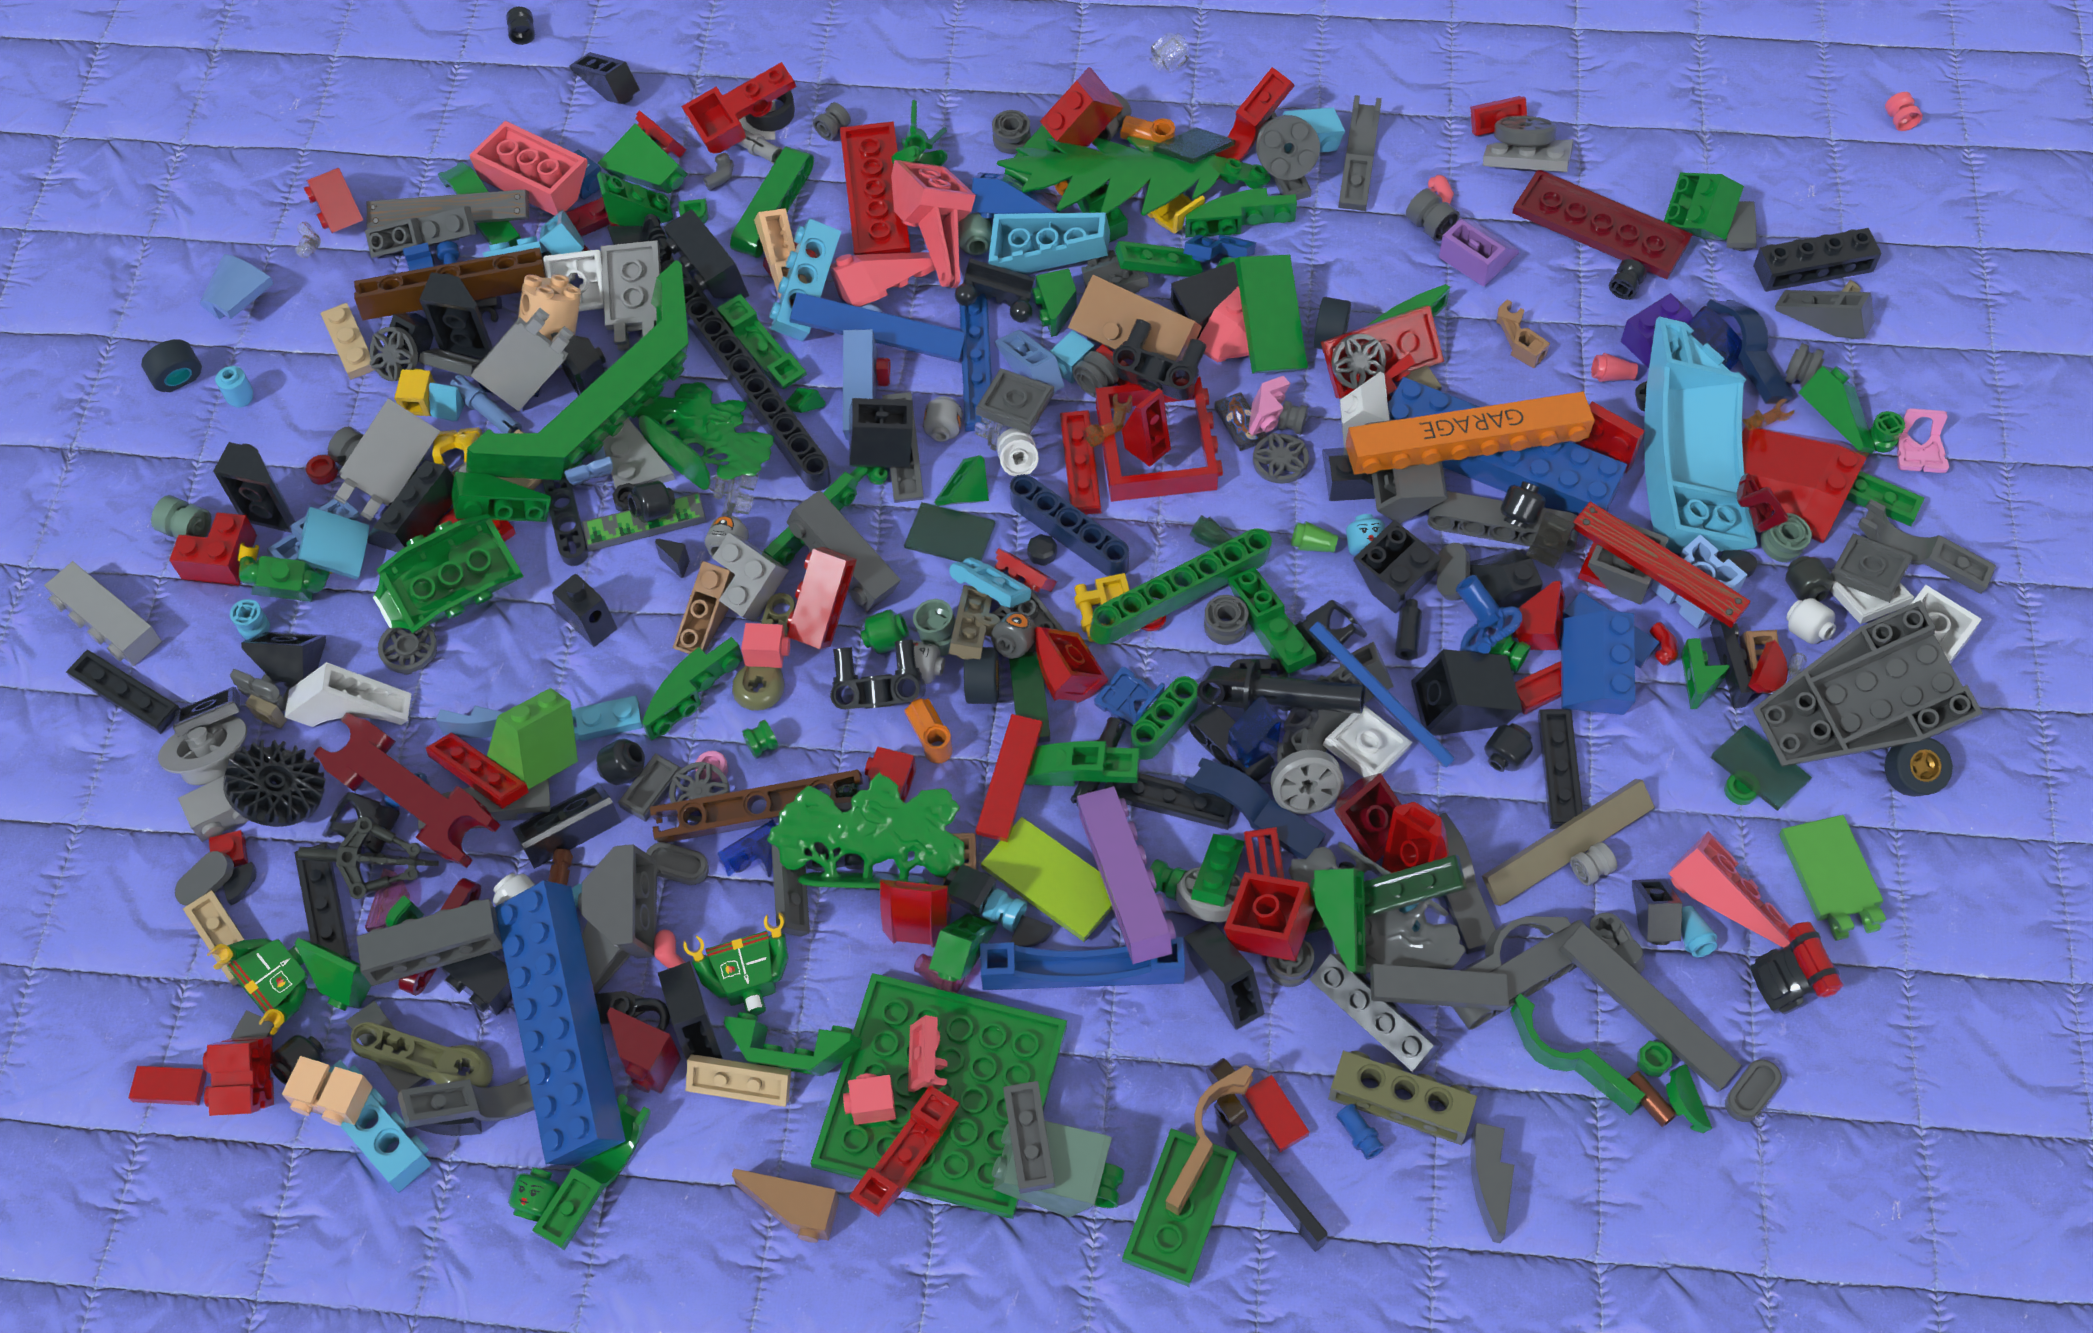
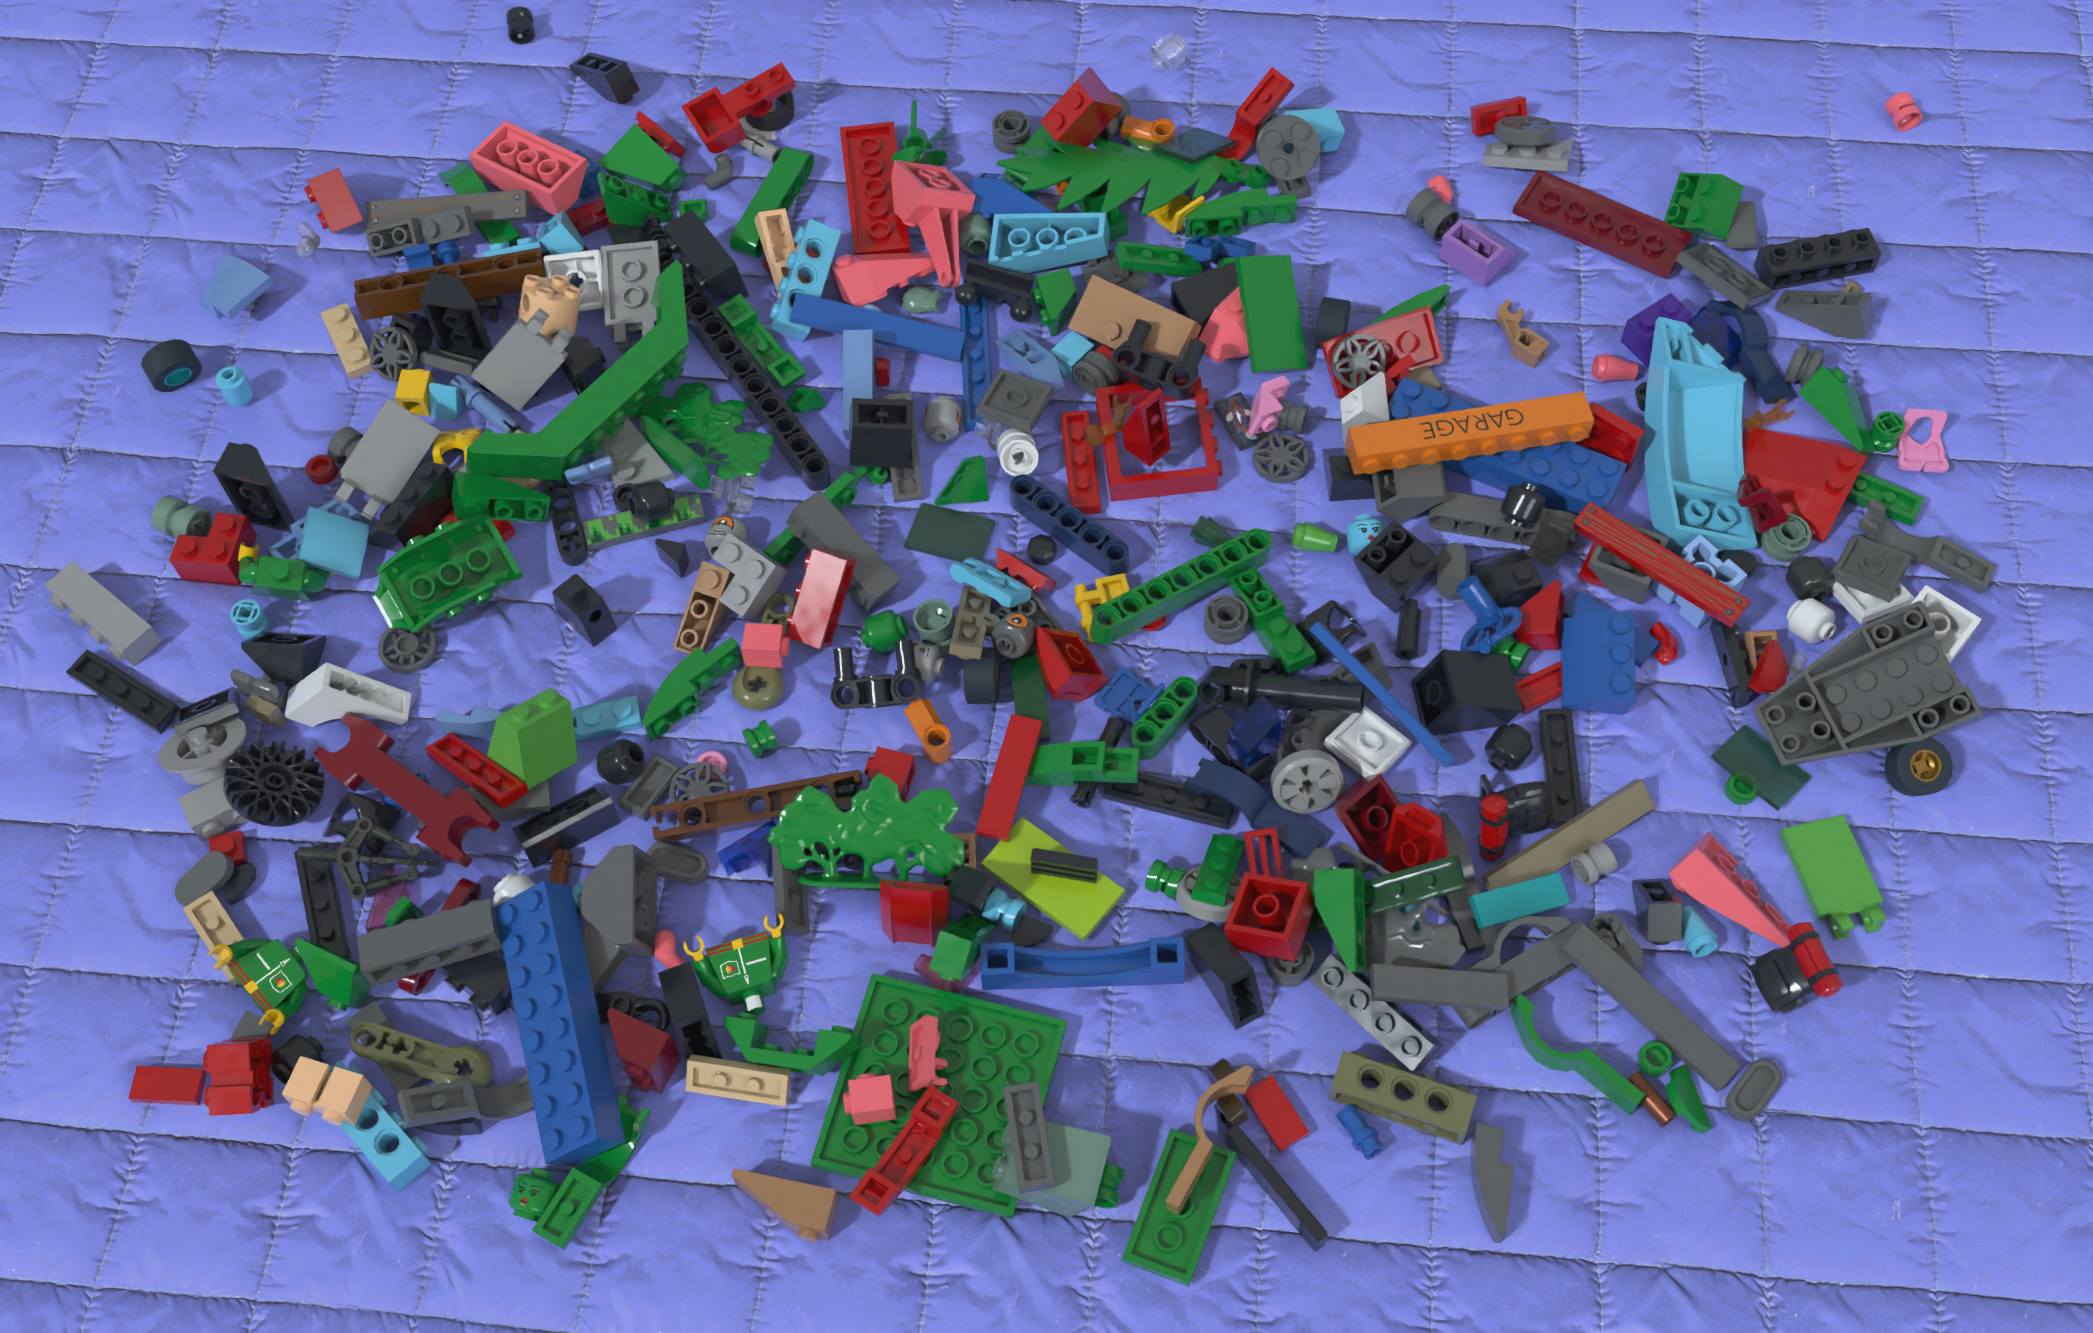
dark grey wheel [813,102,851,141] -> none
medium lavender brick [1077,786,1176,964] -> none
dark grey piece [1338,95,1382,211] -> none
black wheel [1609,259,1647,300] -> none
green slope [1681,638,1730,709] -> none
none -> sand green animal [901,286,943,314]
none -> black tile [1030,848,1098,884]
none -> teal tile [1468,872,1571,930]
none -> black piece [1478,774,1551,861]
none -> dark grey tile [1675,243,1774,309]

